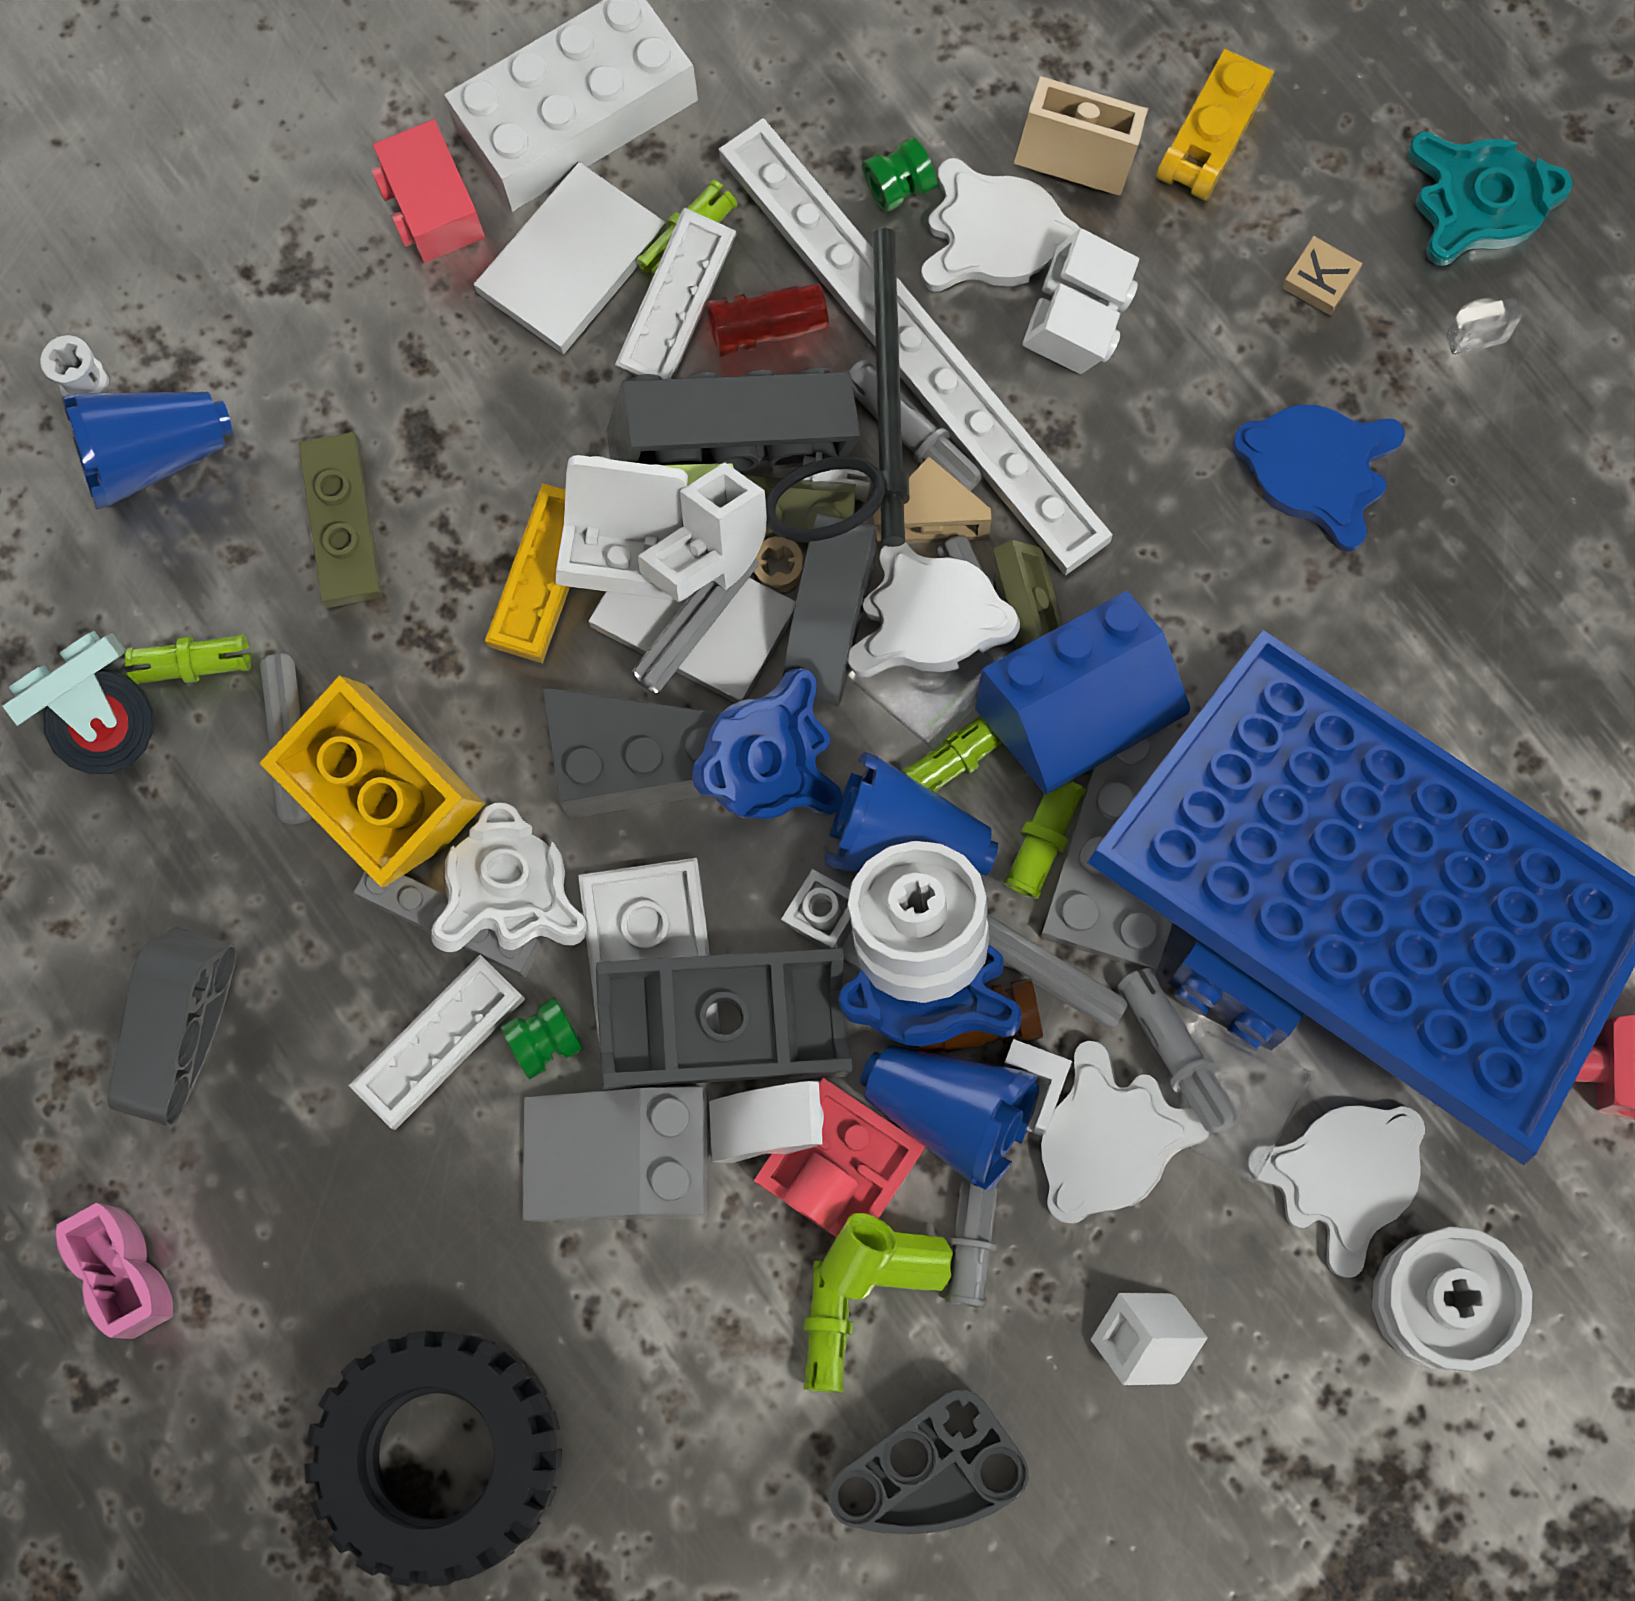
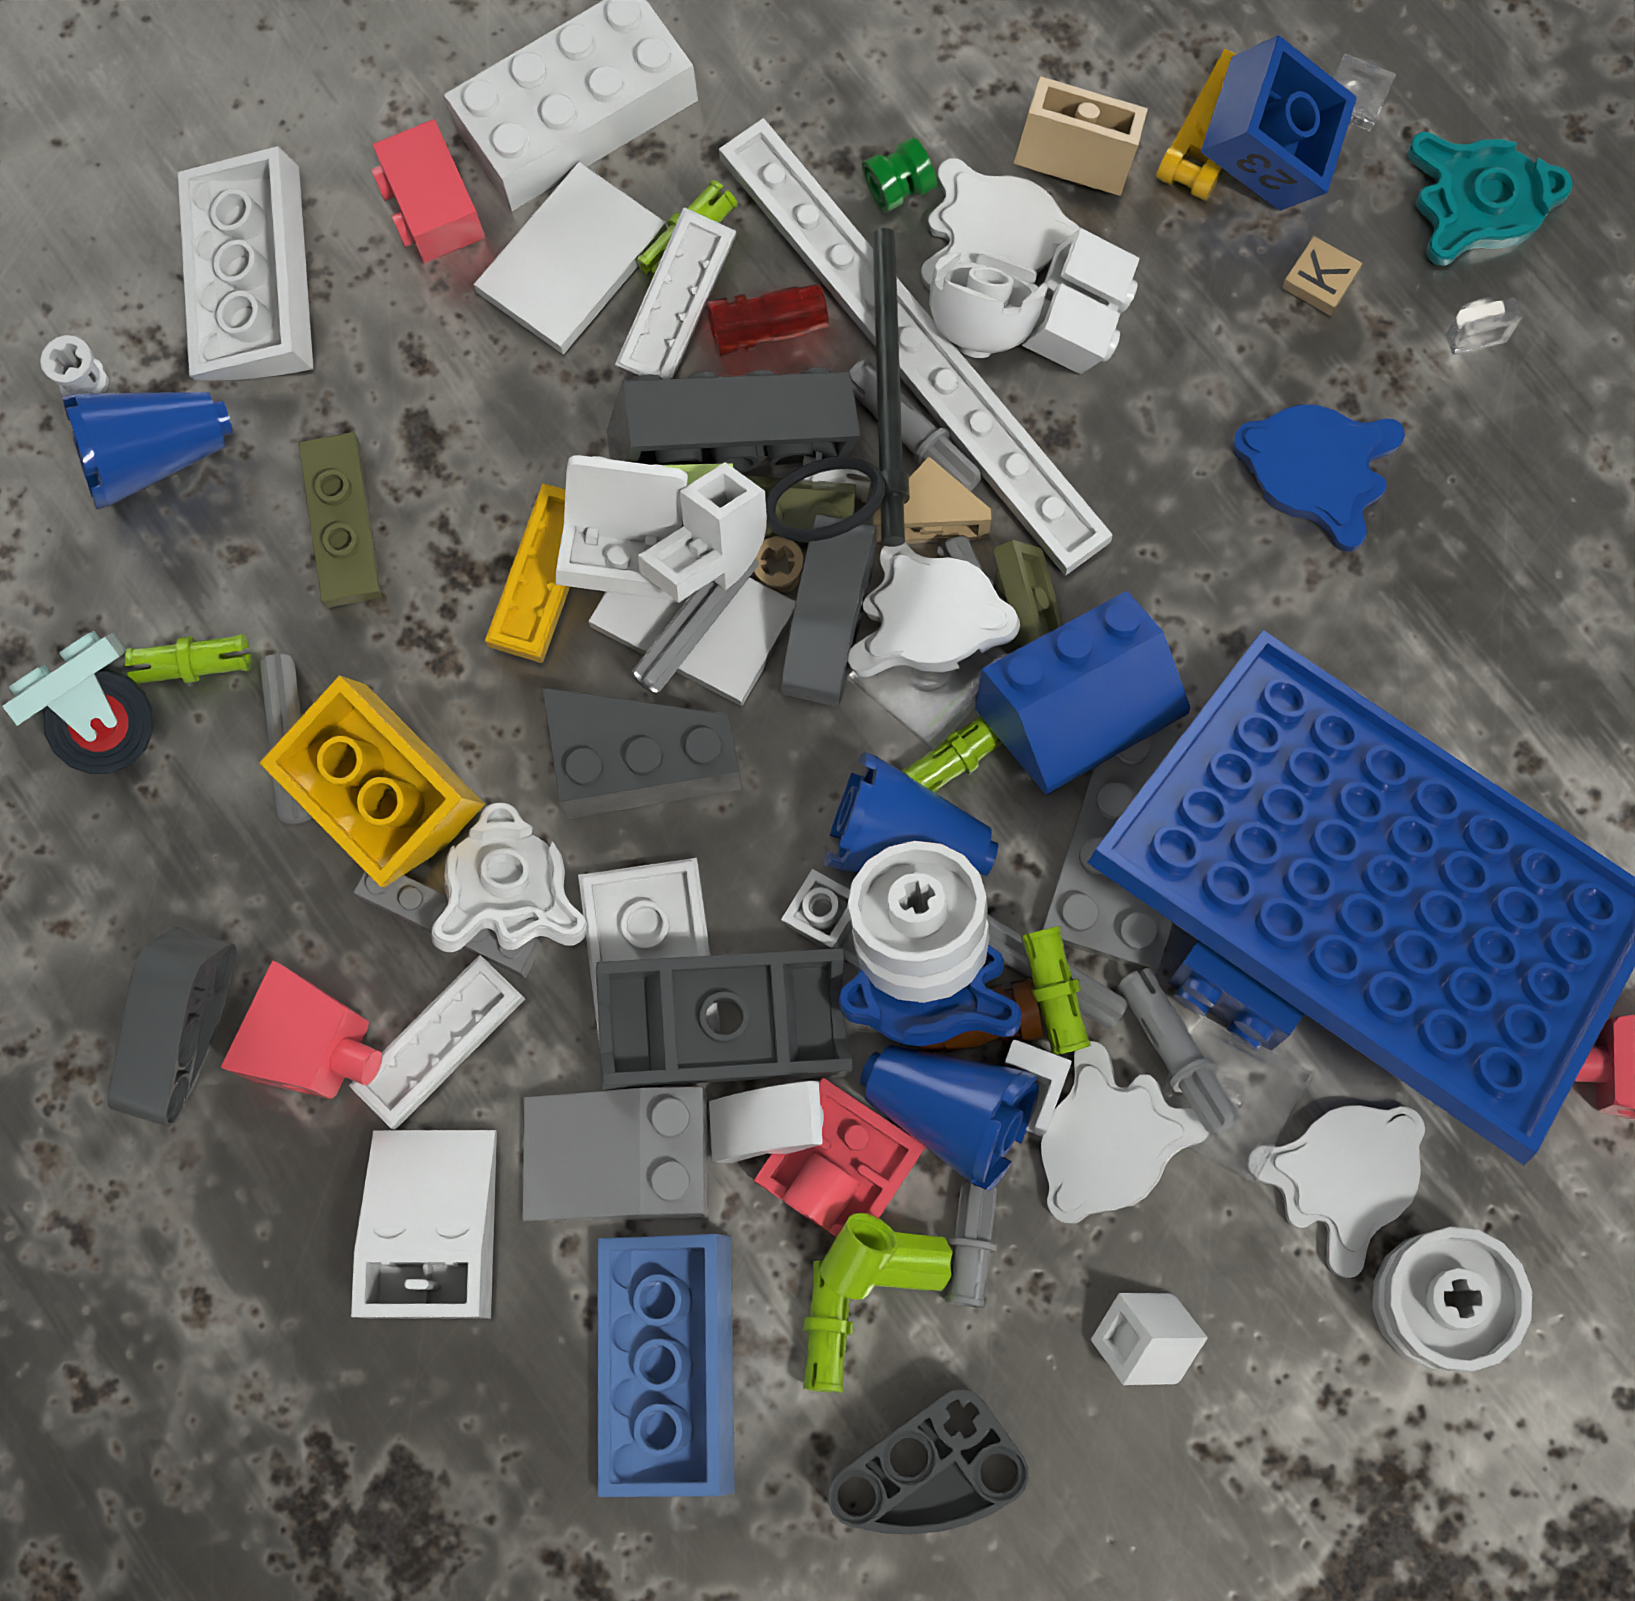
bright pink brick [56,1203,173,1339] -> none
black tyre [304,1330,562,1588] -> none
green wheel [501,997,584,1079] -> none
blue tile [692,669,842,819] -> none
lime pin [1003,781,1086,900] -> none
none -> white slope [178,146,313,381]
none -> coral torso [221,960,382,1099]
none -> white slope [351,1130,497,1319]
none -> medium blue slope [598,1234,735,1497]
none -> white cylinder [929,252,1048,358]
none -> lime pin [1021,926,1091,1055]
none -> blue brick [1201,35,1357,211]
none -> clear plate [1333,53,1396,131]

